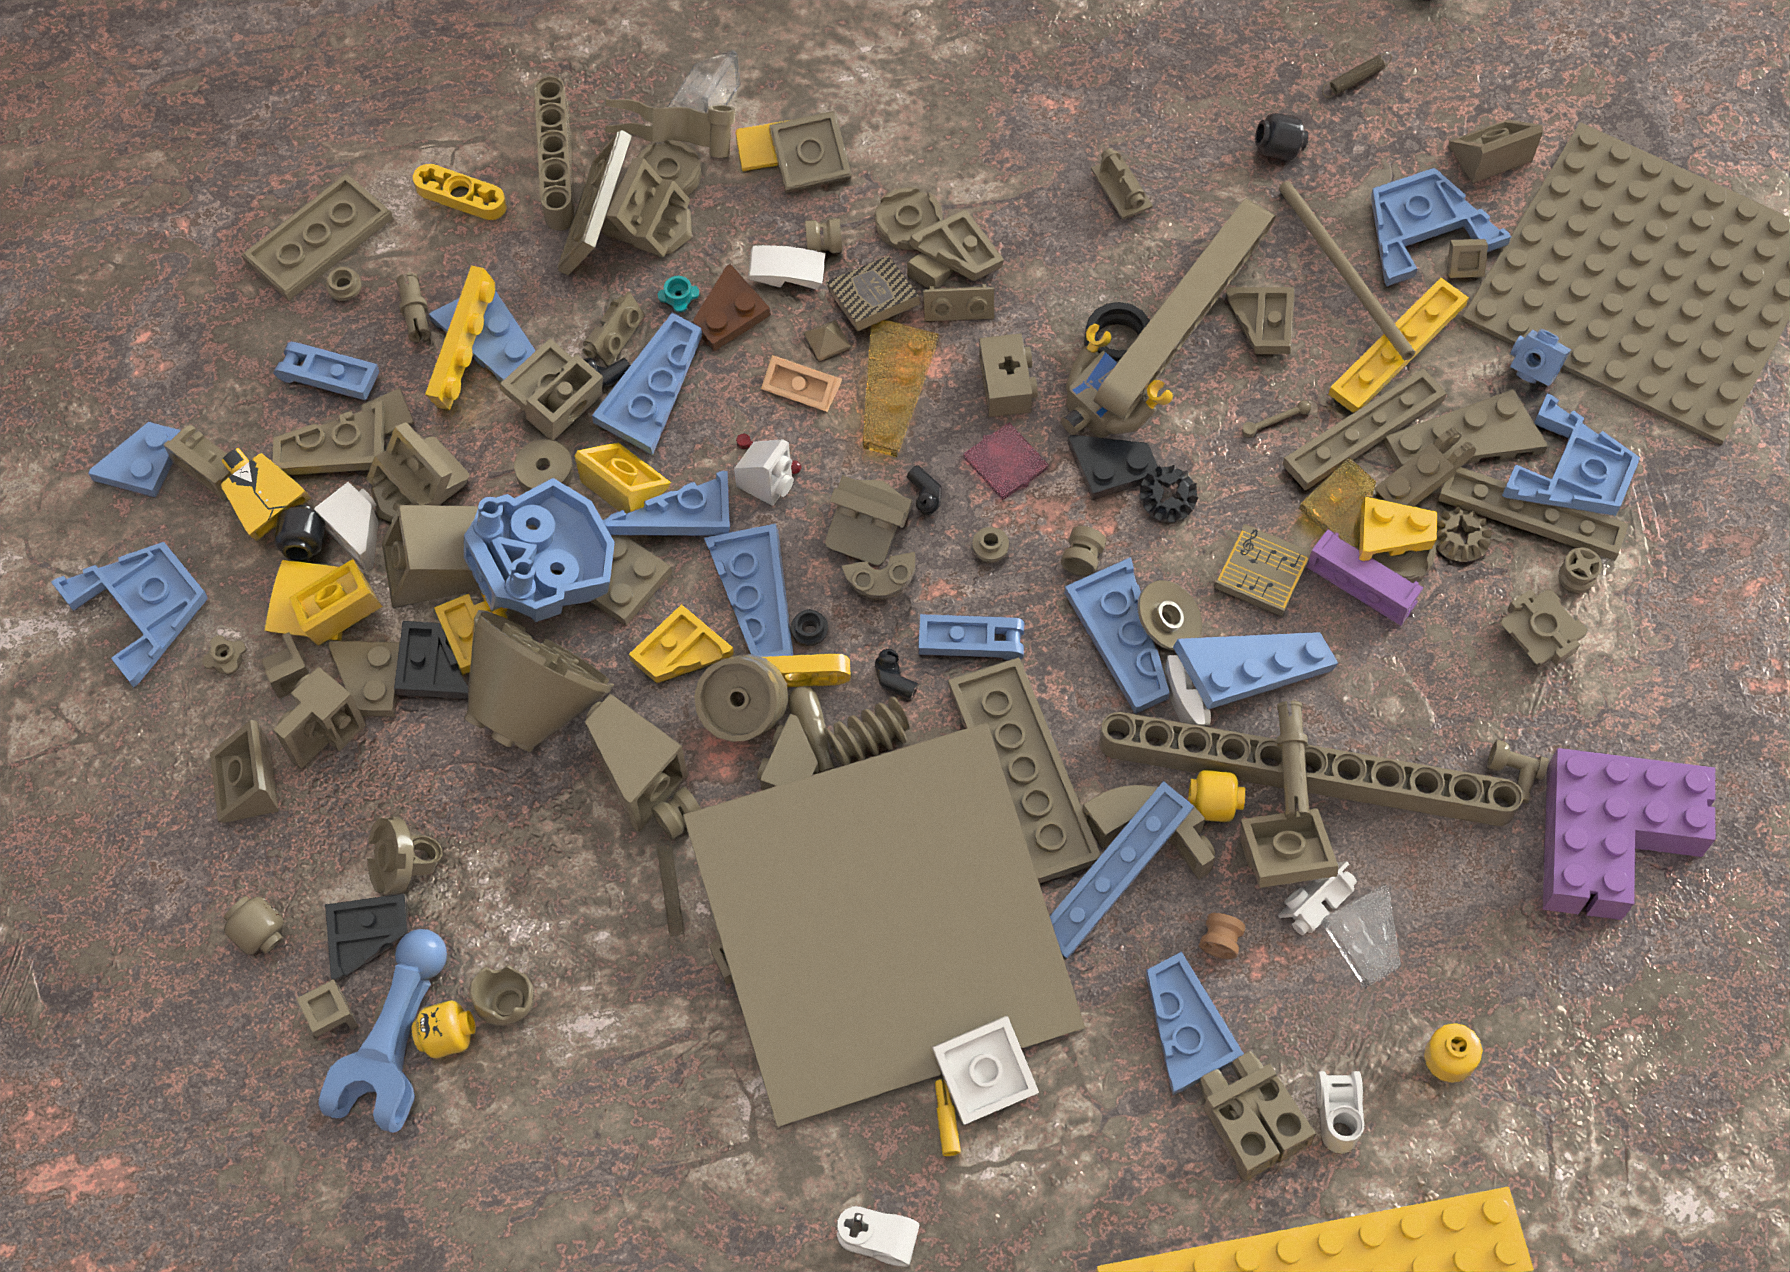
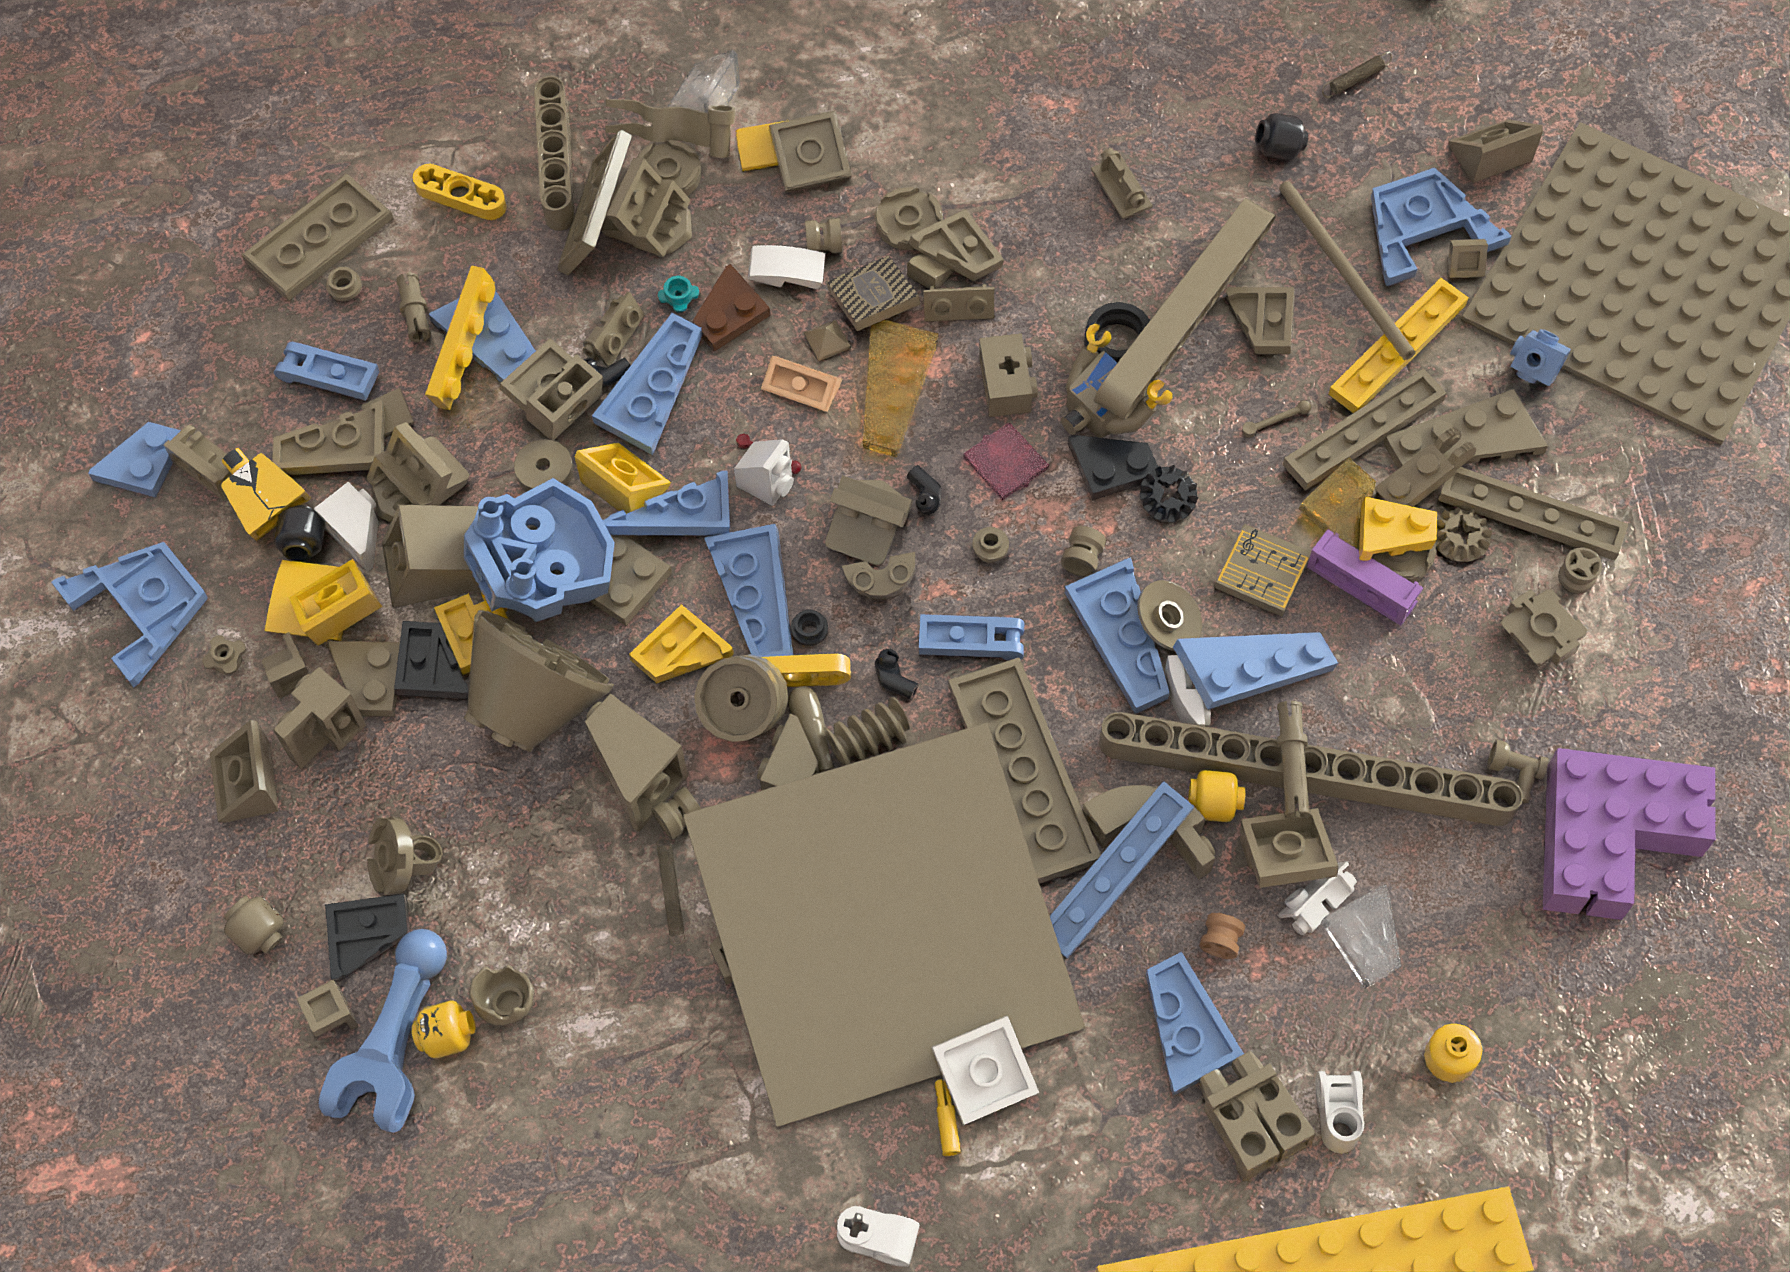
medium blue wing [1502,393,1640,516] -> none

